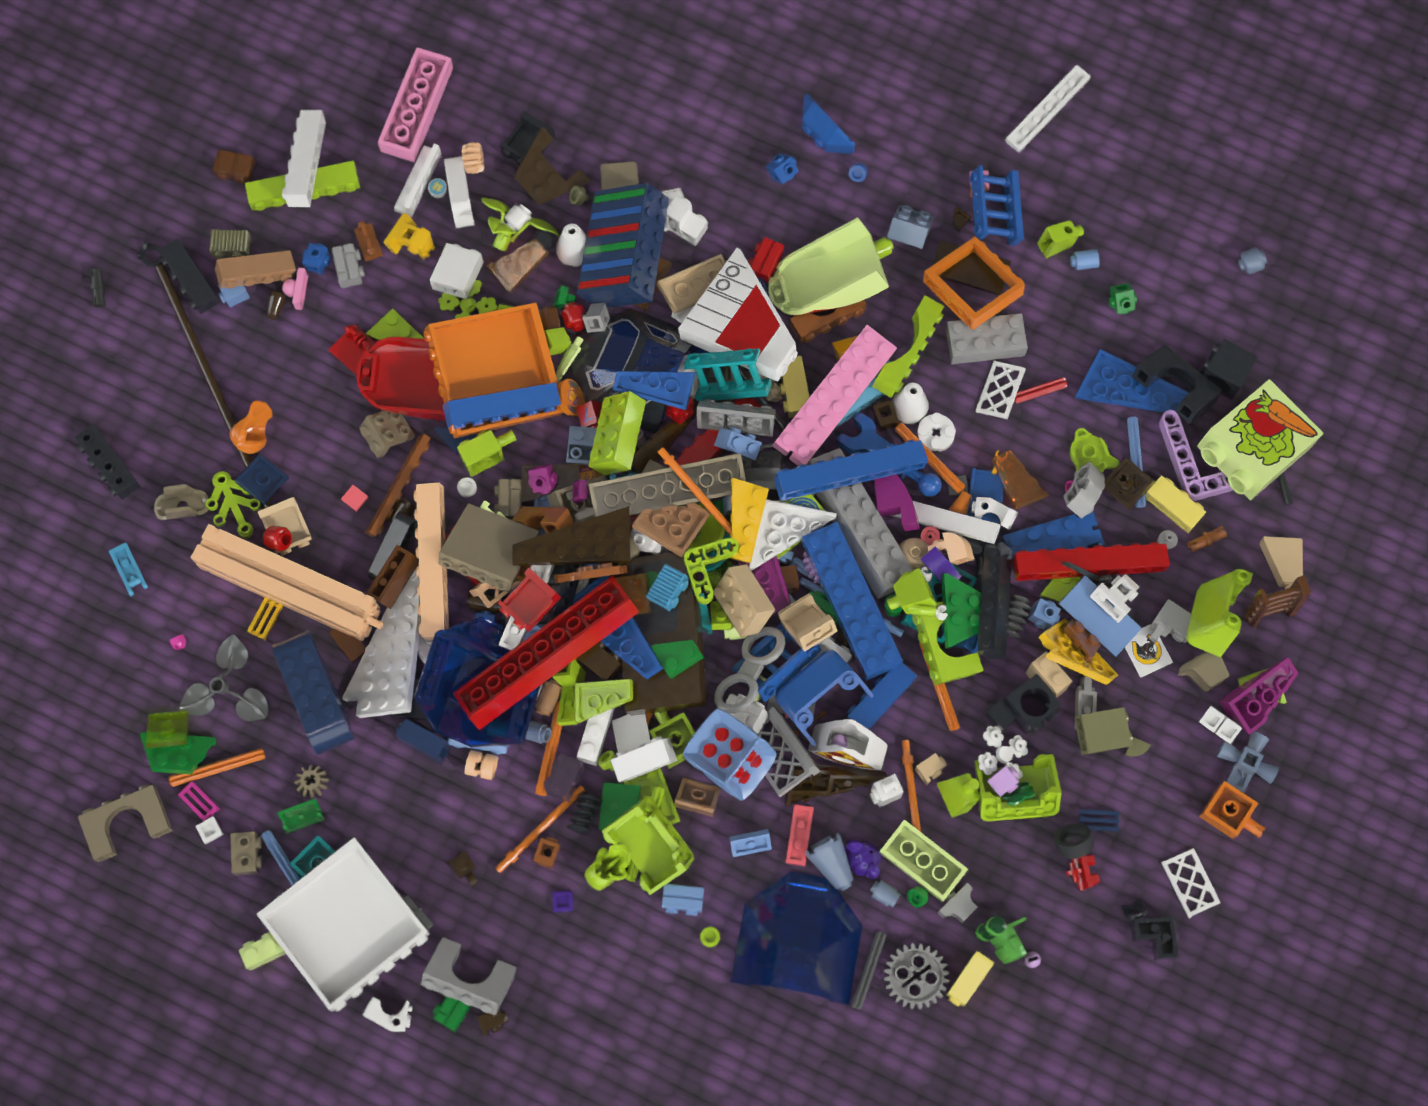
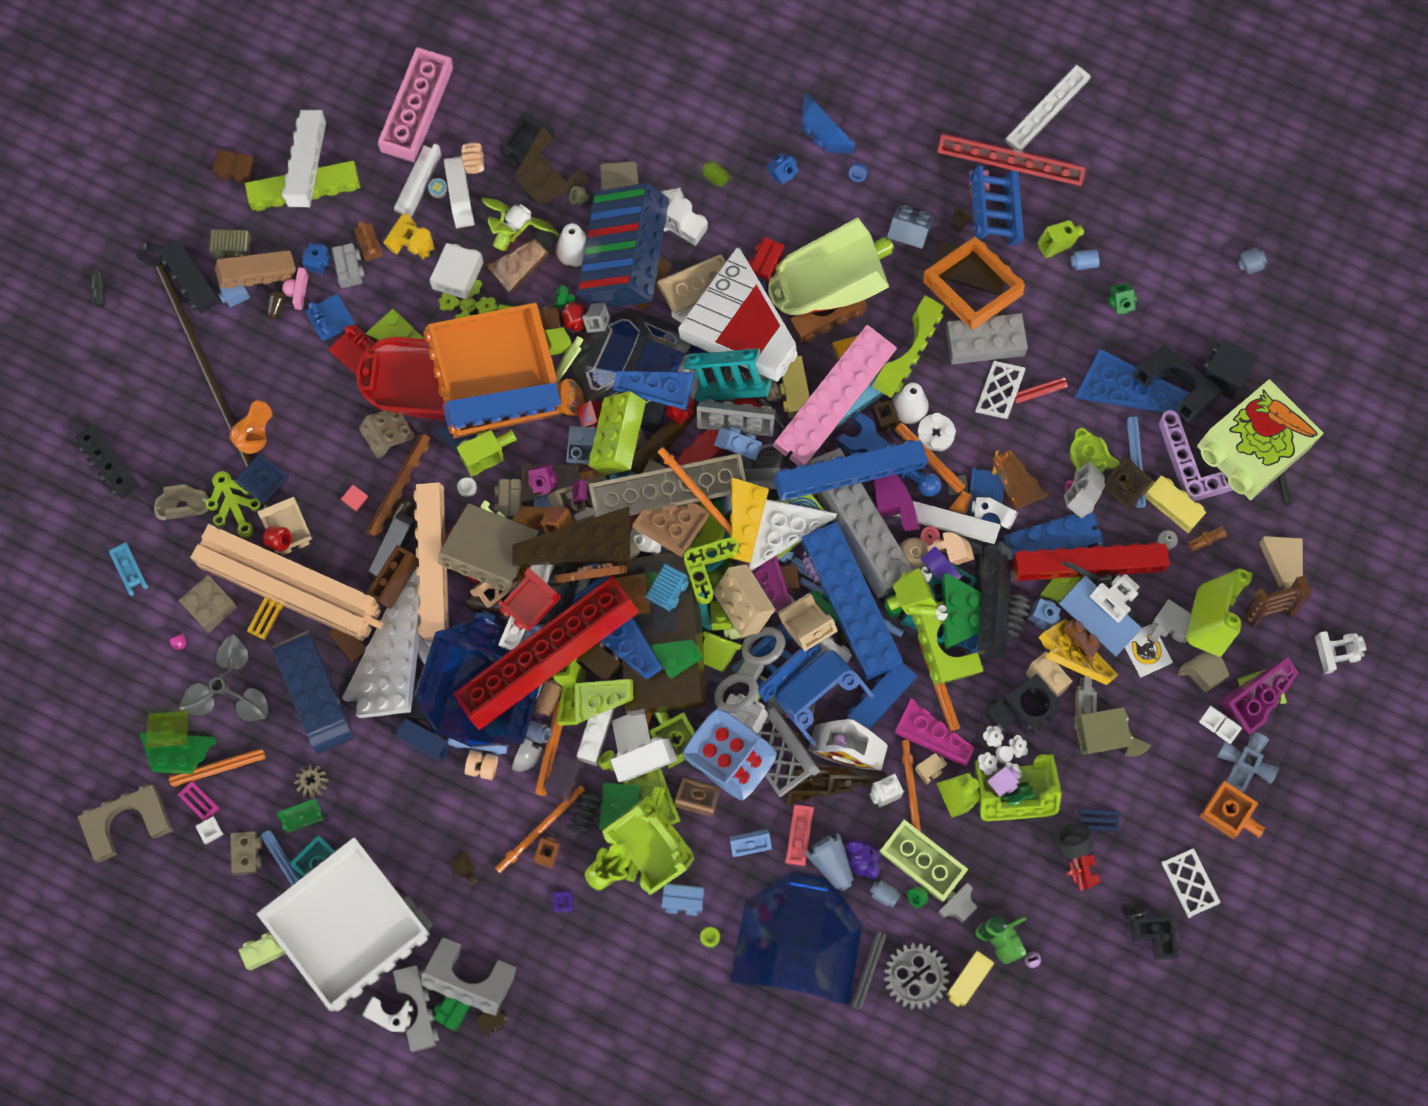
none -> dark tan brick [179,575,238,633]
none -> blue hinge [305,293,355,342]
none -> light grey arch [393,965,439,1052]
none -> light grey brick [512,738,543,771]
none -> clear neon green brick [703,161,730,188]
none -> lime container [703,631,742,672]
none -> dark pink wing [895,698,974,767]
none -> red brick [937,132,1086,186]
none -> white tile [1315,631,1367,674]

